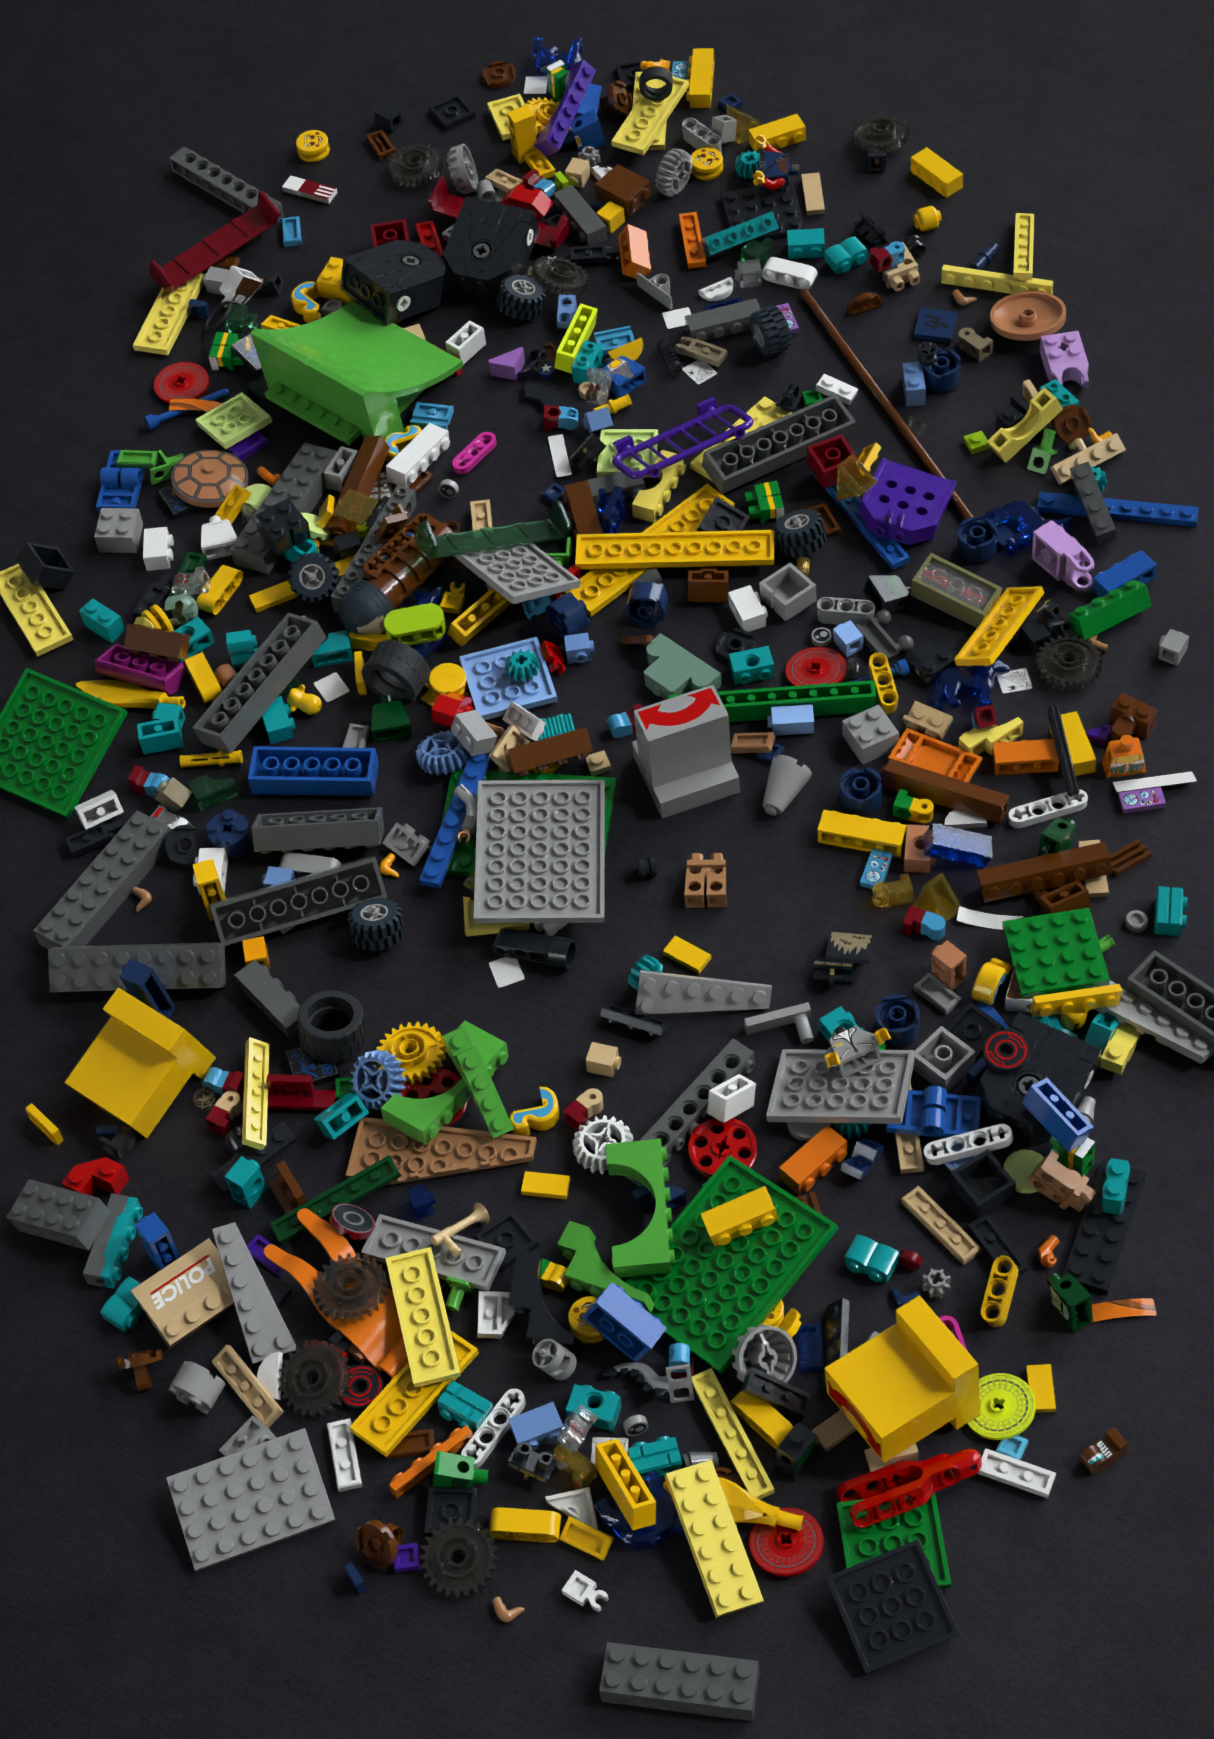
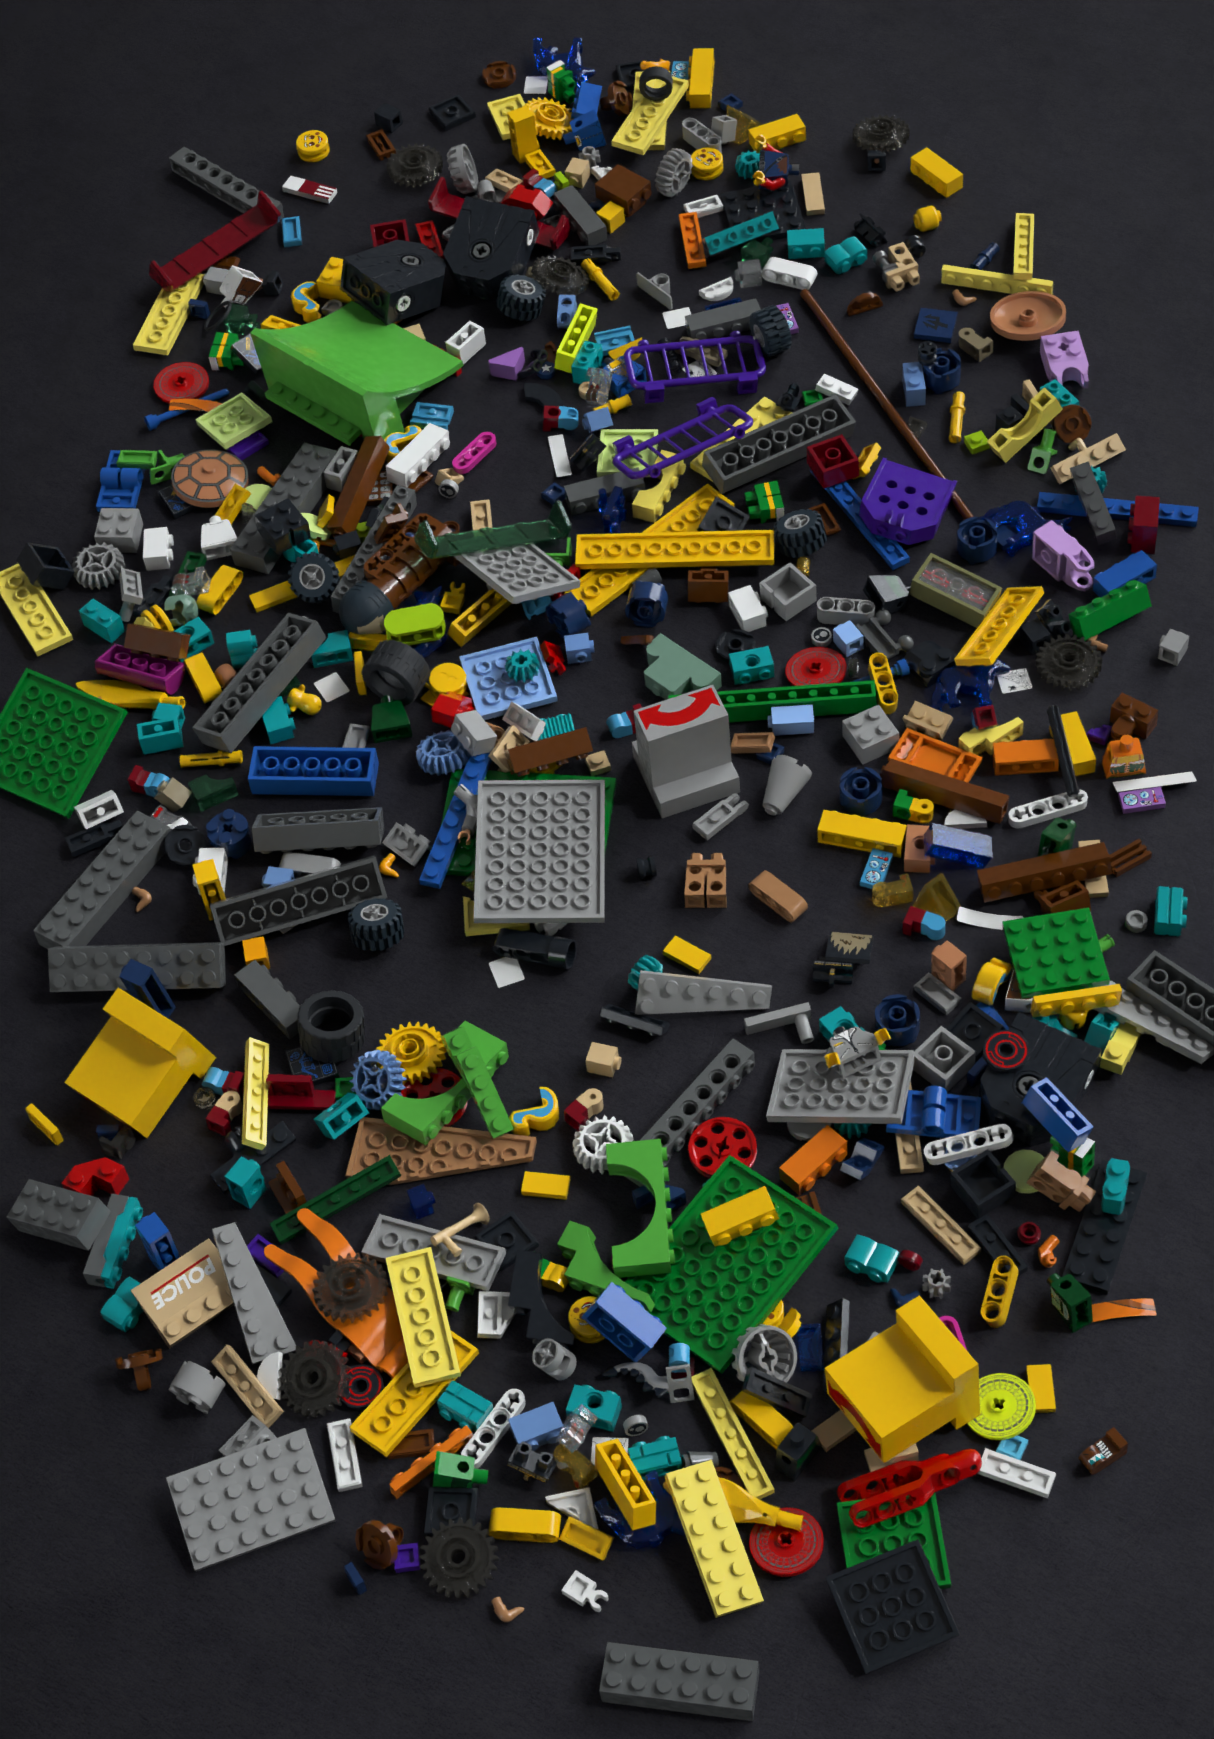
tile [329,1203,375,1239] -> none
clear yellow piece [333,489,378,526] -> none
dark purple arch [534,59,596,157] -> none
reddish brown brick [562,480,603,541] -> none
orange brick [618,224,651,279] -> none
white brick [707,1074,756,1123] -> none
clear yellow slope [836,454,878,500] -> none
leg [869,241,905,273] -> none
light grey cone [1077,1096,1096,1125] -> none
light orange animal [1088,428,1112,445] -> none
none -> light grey gear [72,542,125,590]
none -> light grey piece [119,568,143,622]
none -> tan slope [435,468,464,486]
none -> yellow pin [581,258,620,301]
none -> dark purple bar [624,331,766,404]
none -> white tile [683,195,723,218]
none -> light grey hinge [692,793,749,840]
none -> medium nougat beam [748,870,808,923]
none -> yellow pin [949,392,965,443]
none -> dark red plate [1017,1222,1041,1245]
none -> dark red brick [1127,496,1160,554]

